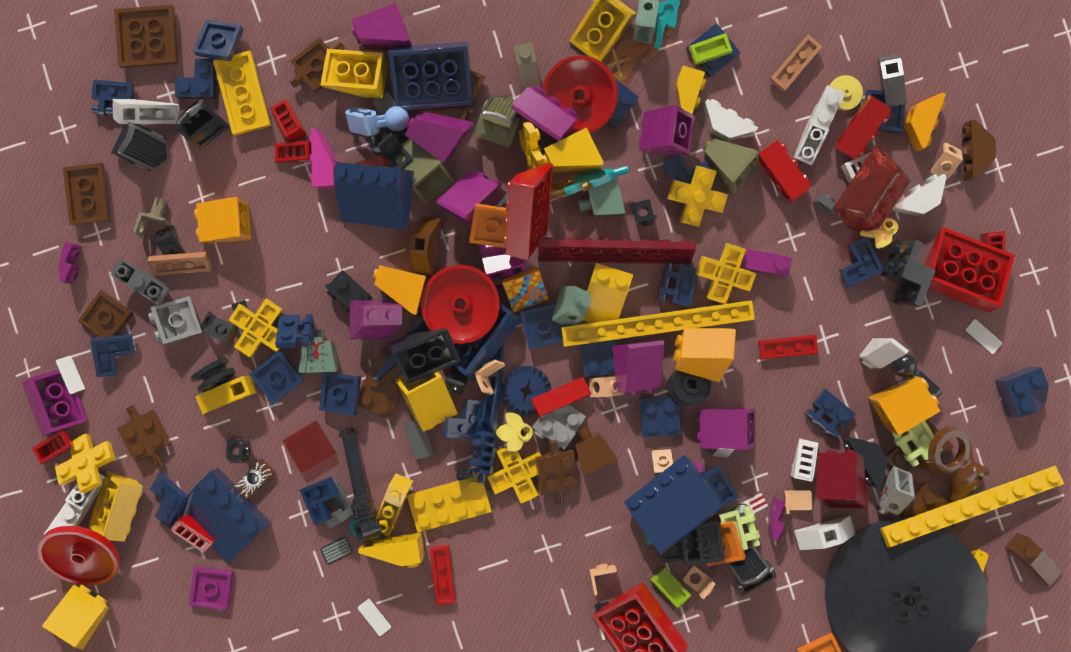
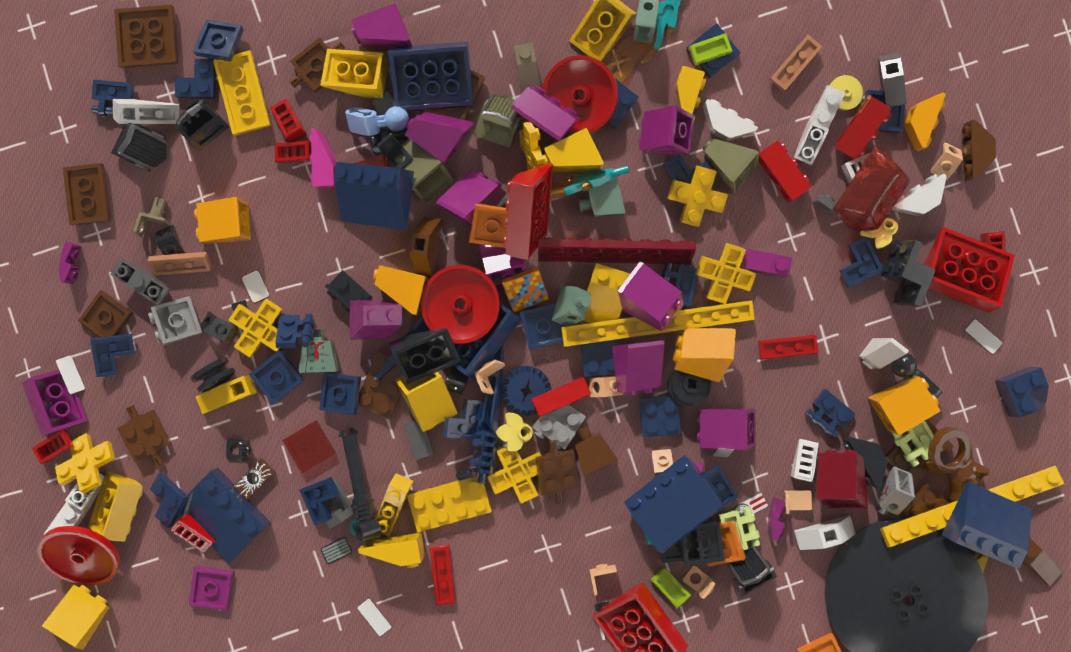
black bracket [631,199,657,227] -> none
none -> white sticker [242,271,269,302]
none -> magenta slope [618,262,684,331]
none -> dark blue slope [942,481,1032,569]

